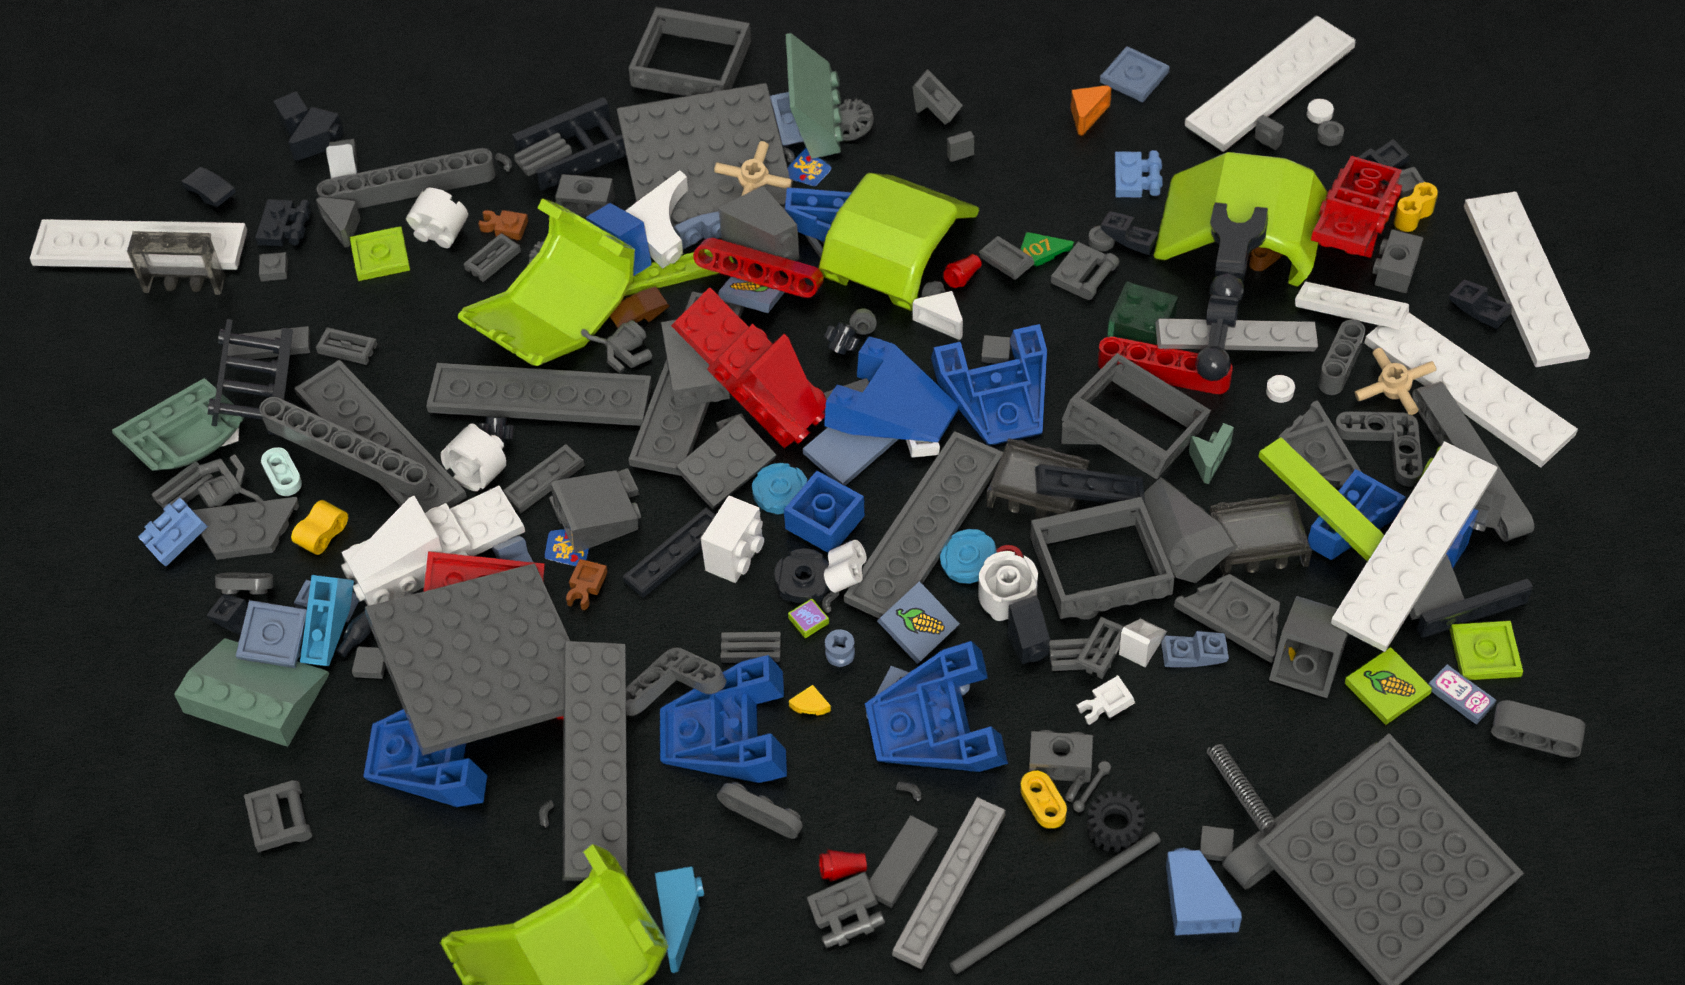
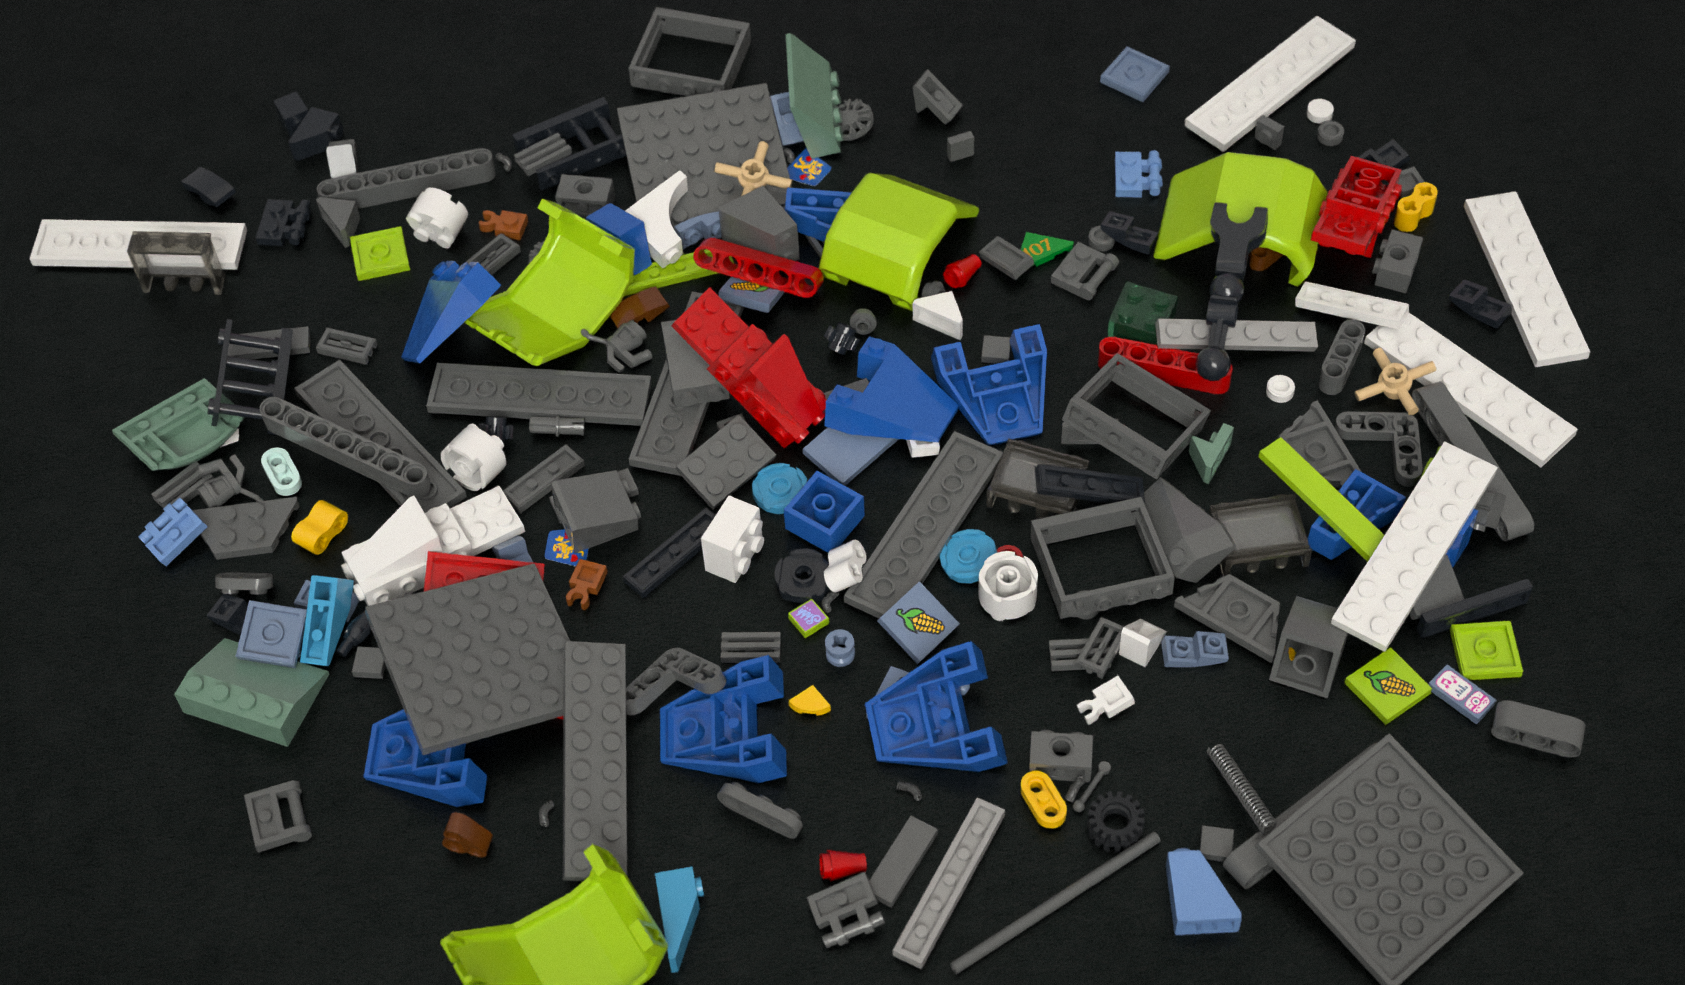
dark grey plate [259,252,288,281] -> none
black slope [1008,596,1050,664] -> none
orange slope [1071,86,1111,135] -> none
none -> blue wedge [402,261,501,363]
none -> reddish brown piece [442,812,493,857]
none -> dark grey axle [529,415,585,437]

